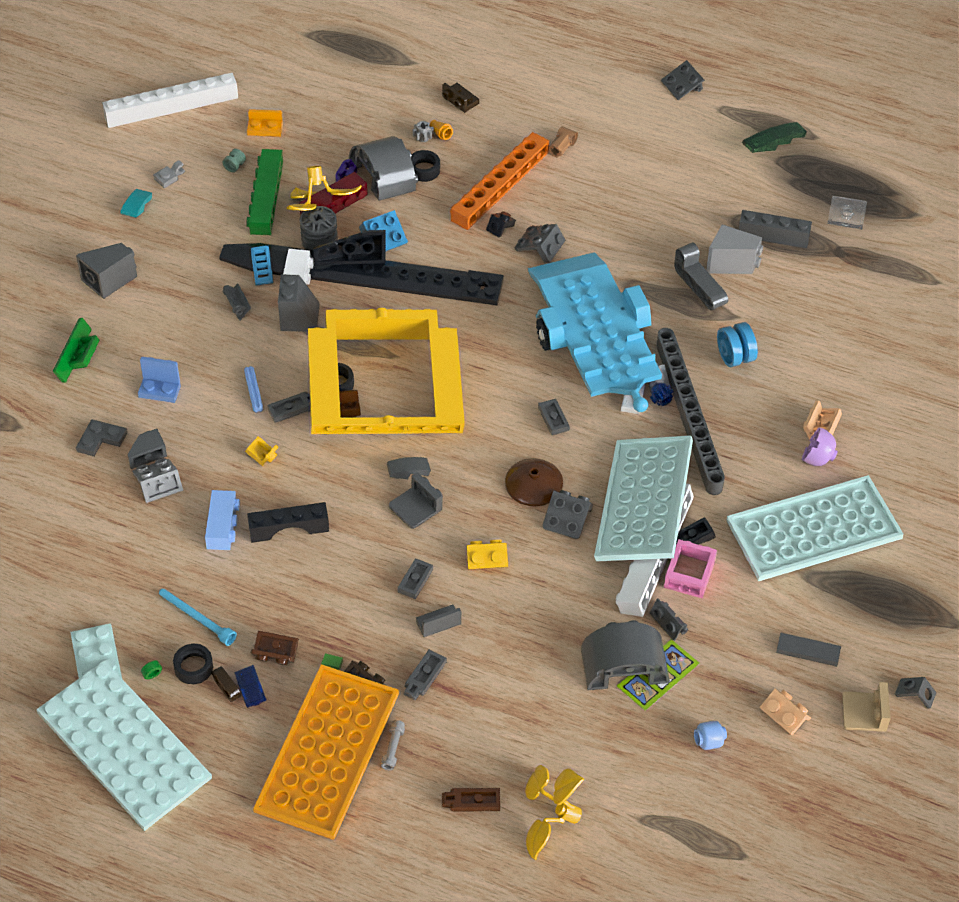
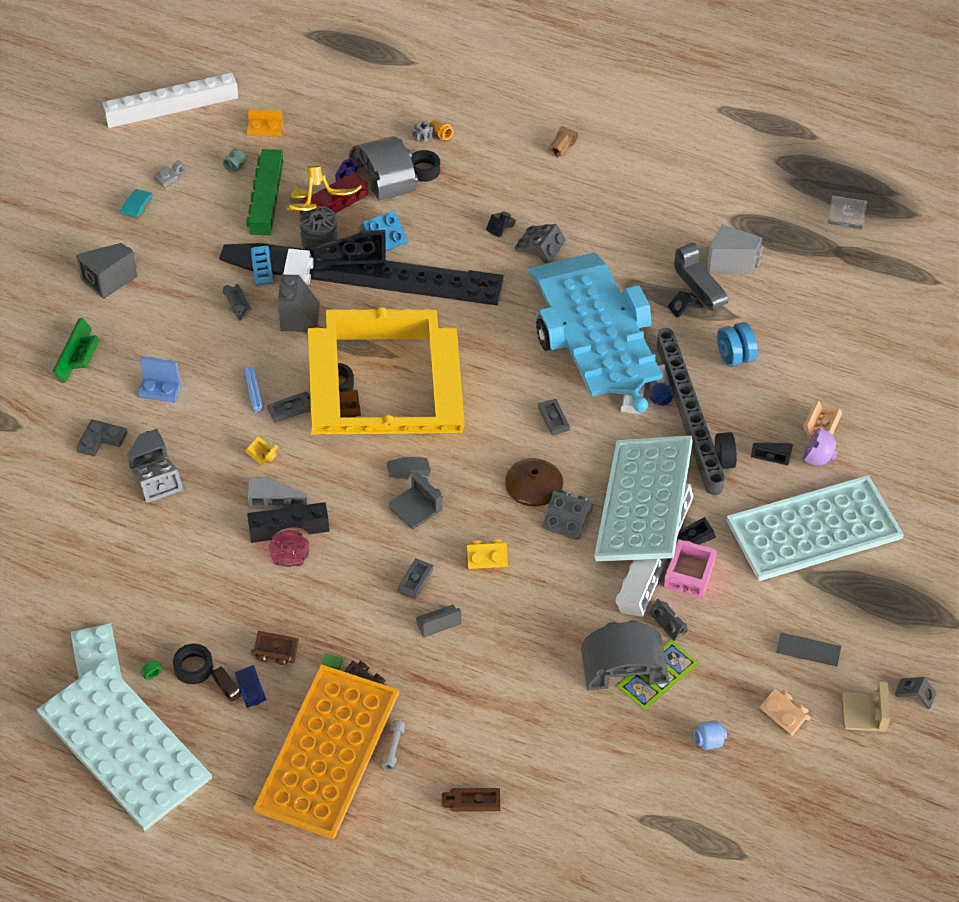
medium azure piece [159,589,237,646] -> none
light blue brick [205,490,240,550] -> none
dark grey hinge [404,649,447,700] -> none
dark brown bracket [442,83,479,113] -> none
orange brick [450,132,549,230] -> none
yellow plant [525,765,584,860] -> none
dark grey hinge [661,60,705,100] -> none
dark grey brick [739,210,812,248] -> none
clear green slope [742,122,807,153] -> none
none -> light grey slope [247,477,308,508]
none -> clear pink plate [269,530,309,567]
none -> black bracket [668,291,703,317]
none -> black tyre [715,432,737,469]
none -> black slope [751,443,793,466]

